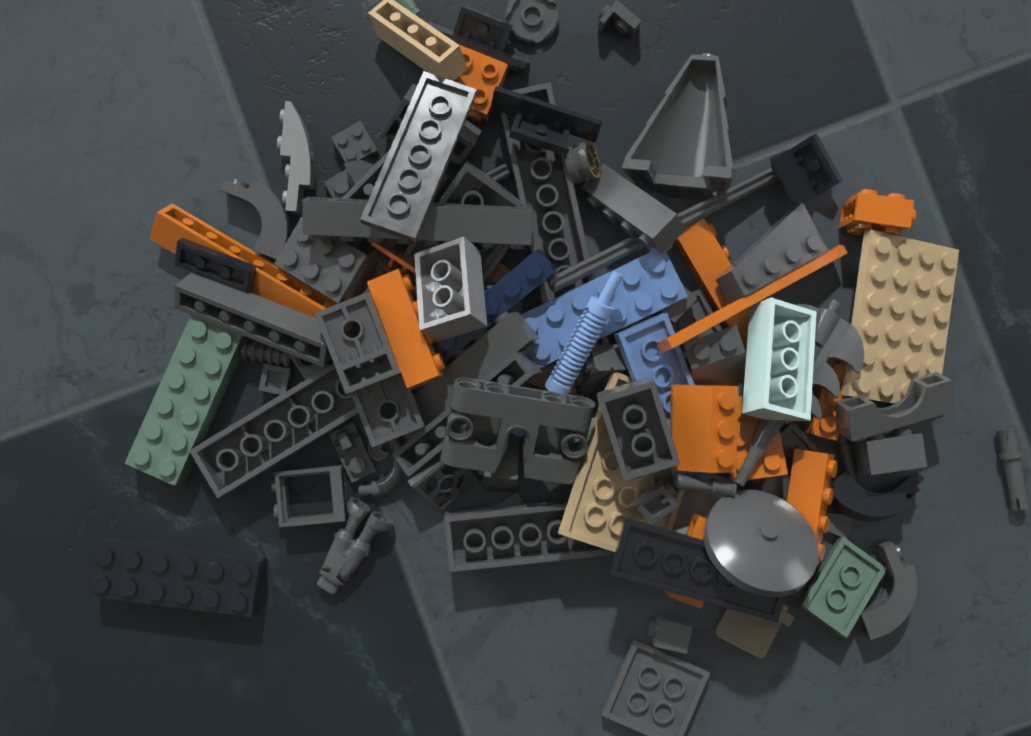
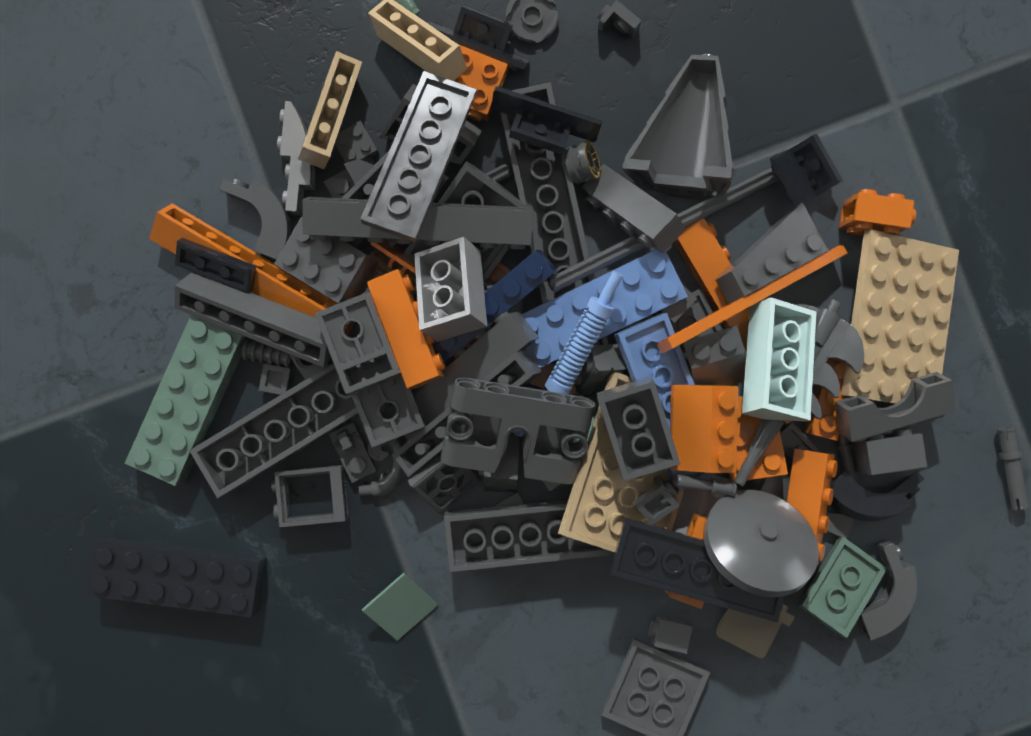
dark grey piece [317,497,394,594] -> none
none -> tan brick [298,51,362,169]
none -> sand green piece [362,573,438,641]

